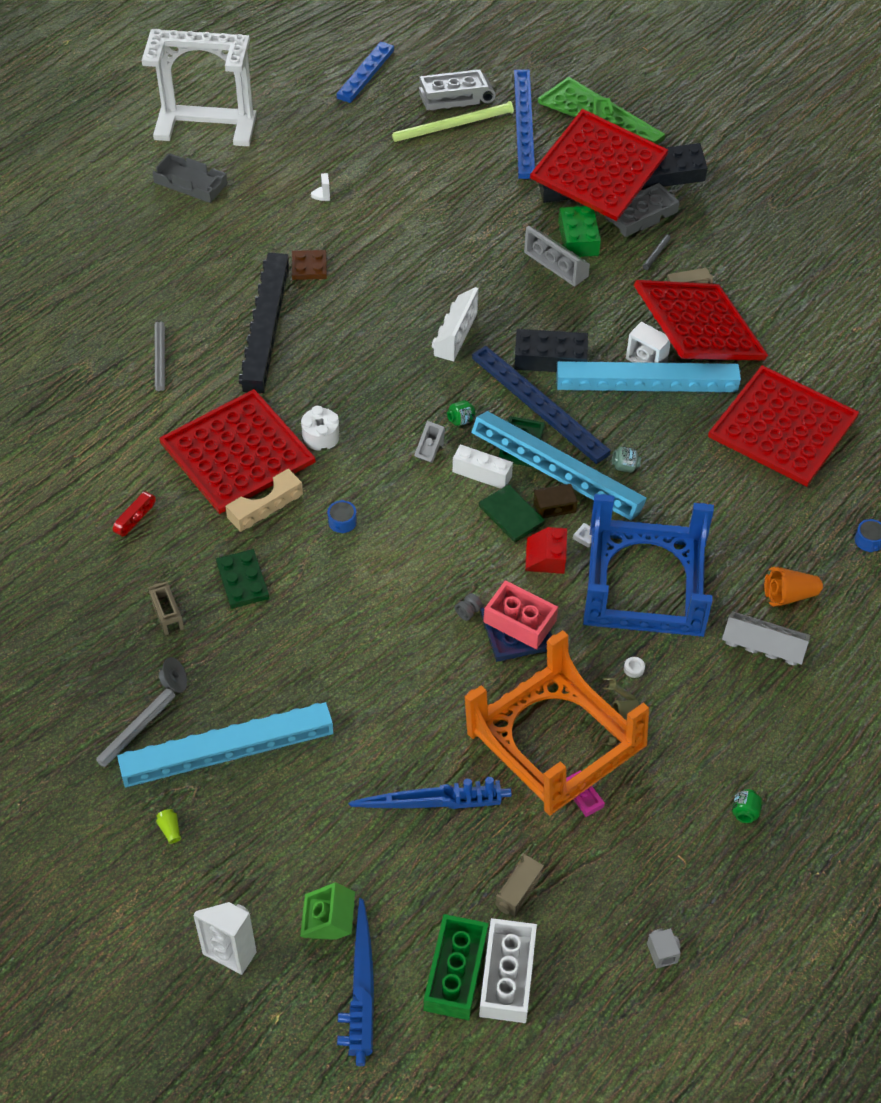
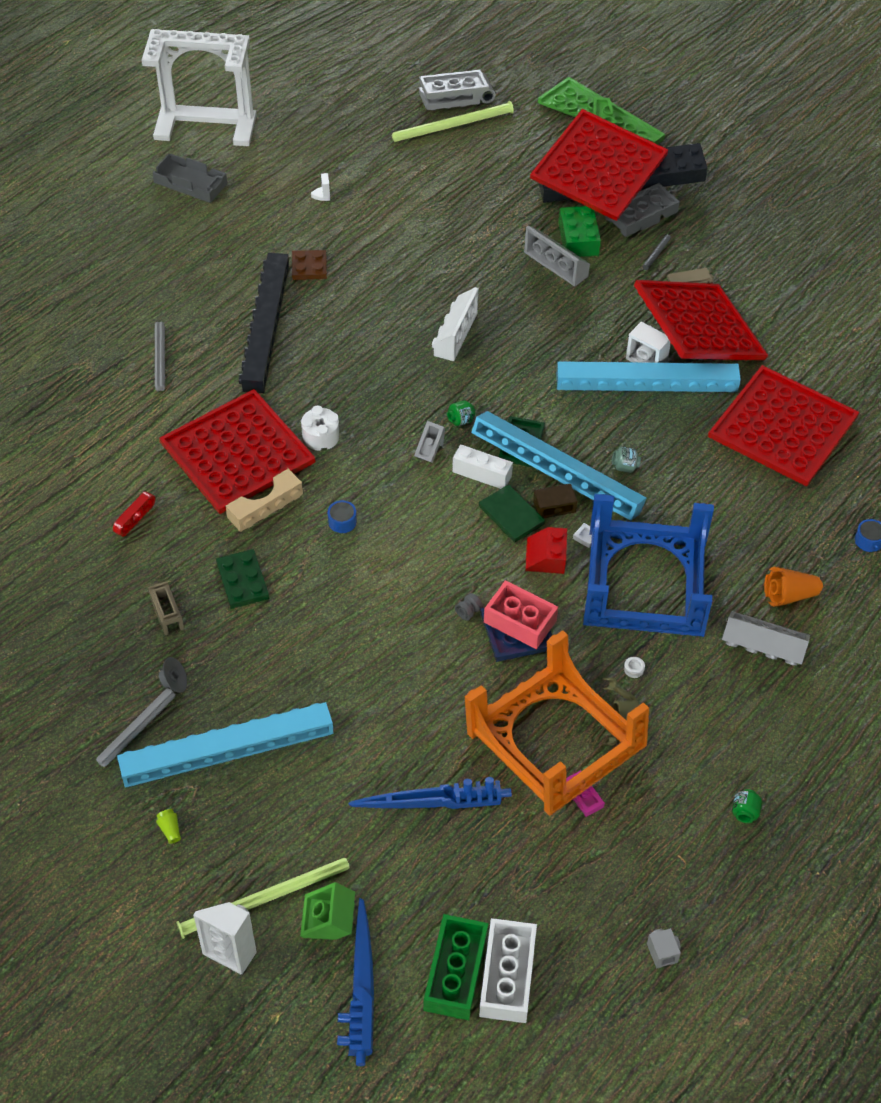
blue plate [337,41,394,103] -> none
dark blue plate [472,346,611,464] -> none
dark tan window [496,853,544,917] -> none
blue plate [514,70,535,179] -> none
black brick [514,329,588,372] -> none
none -> yellowish green axle [176,858,350,939]

